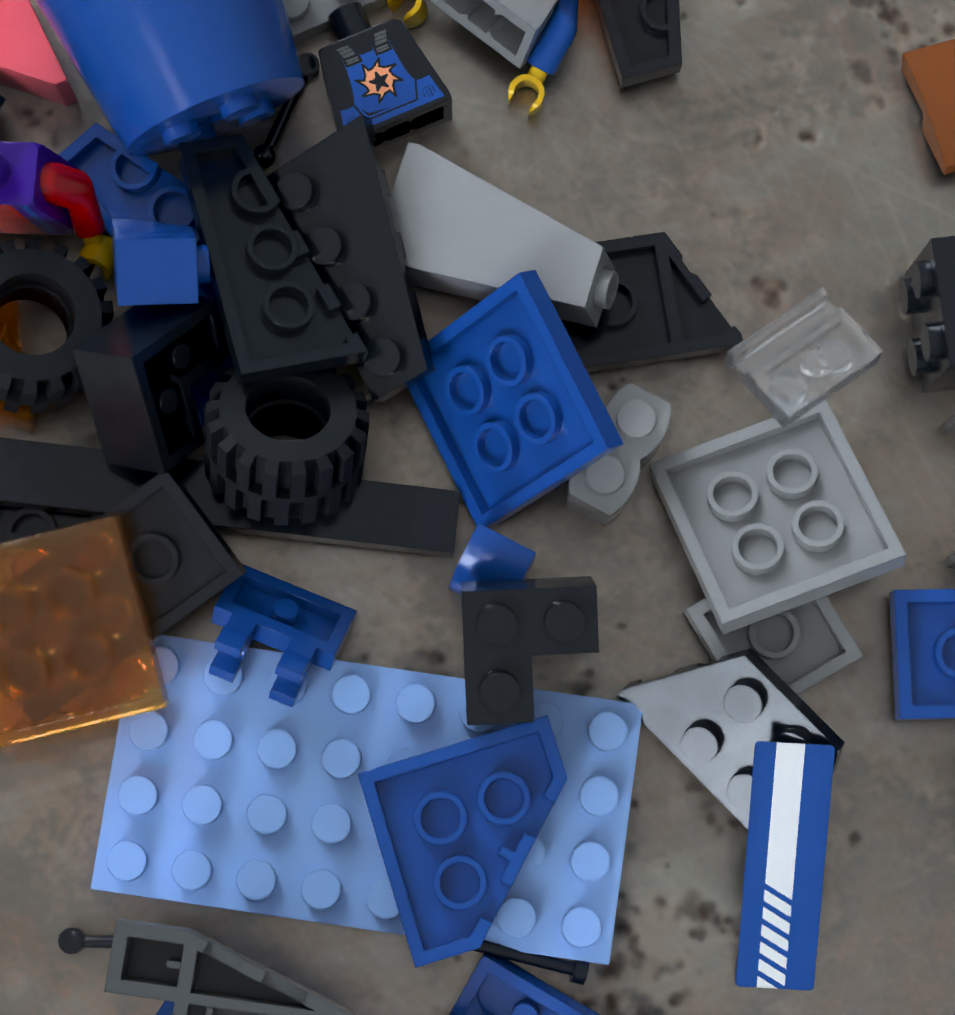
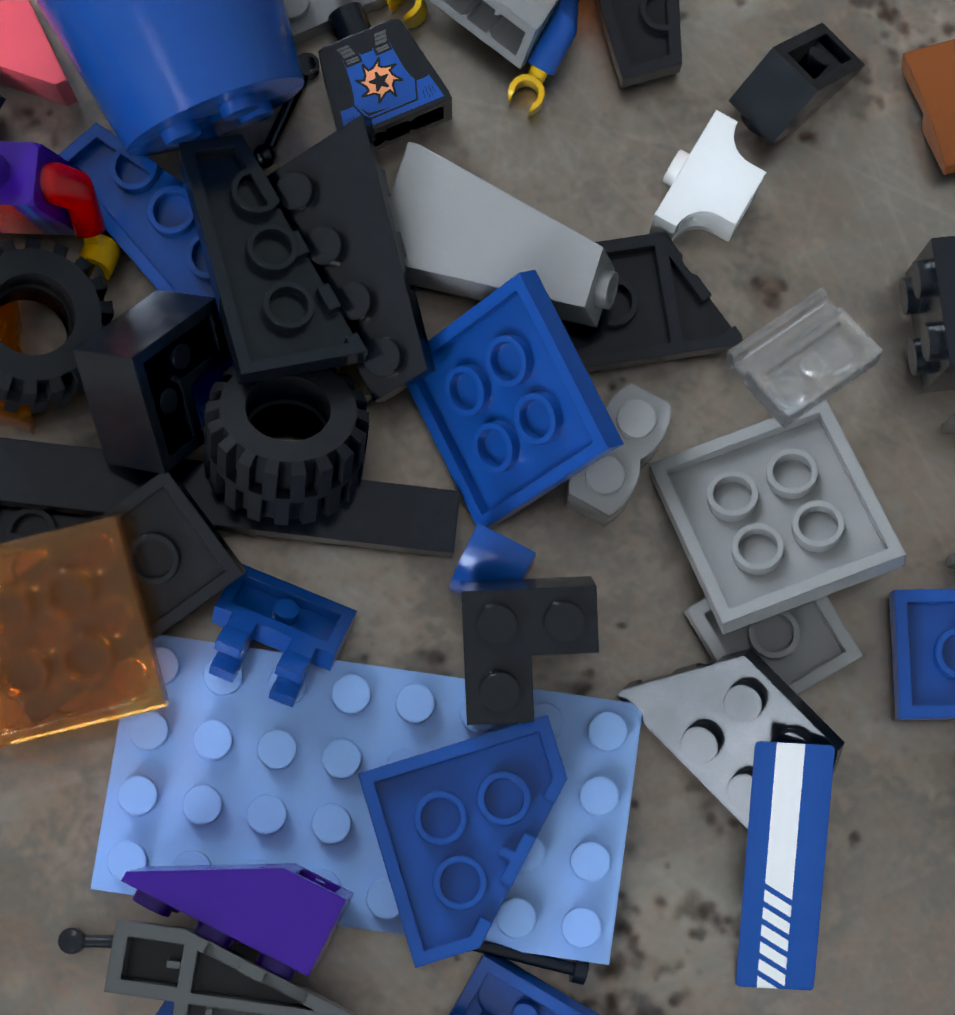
blue slope [111,218,210,306] -> none
none -> dark purple slope [121,863,354,980]
none -> white brick [649,110,767,243]
none -> black slope [729,23,865,144]

